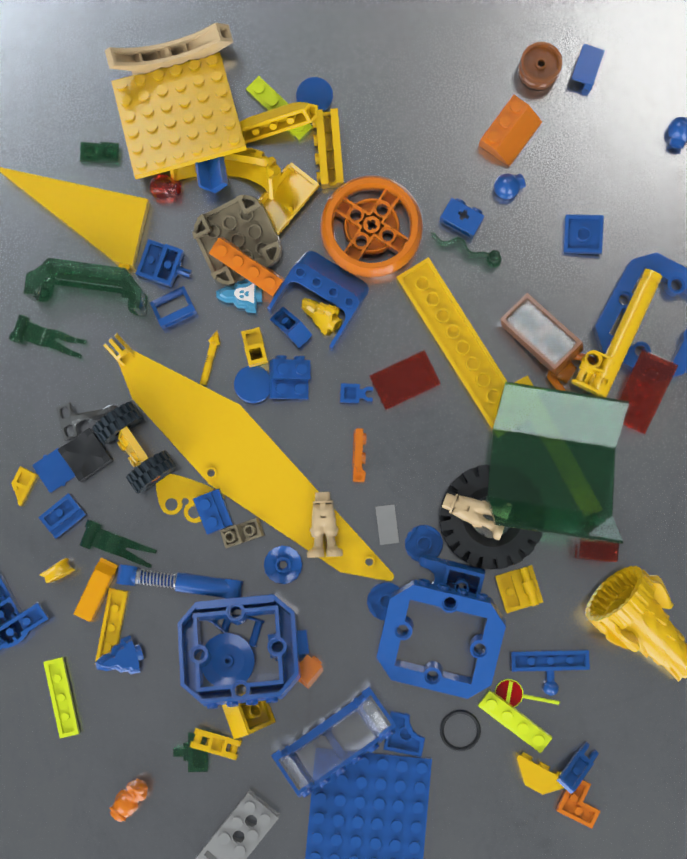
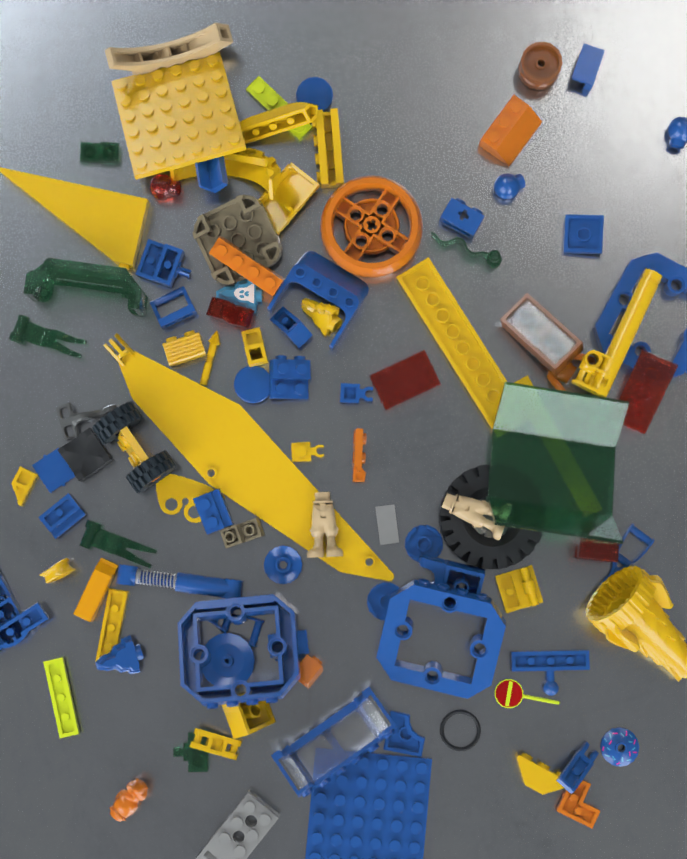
neon yellow plate [478,690,553,753] -> none
none -> yellow brick [162,330,207,367]
none -> clear red brick [206,297,254,329]
none -> yellow plate [291,442,324,462]
none -> blue dish [600,727,639,767]
none -> blue piece [601,523,655,584]

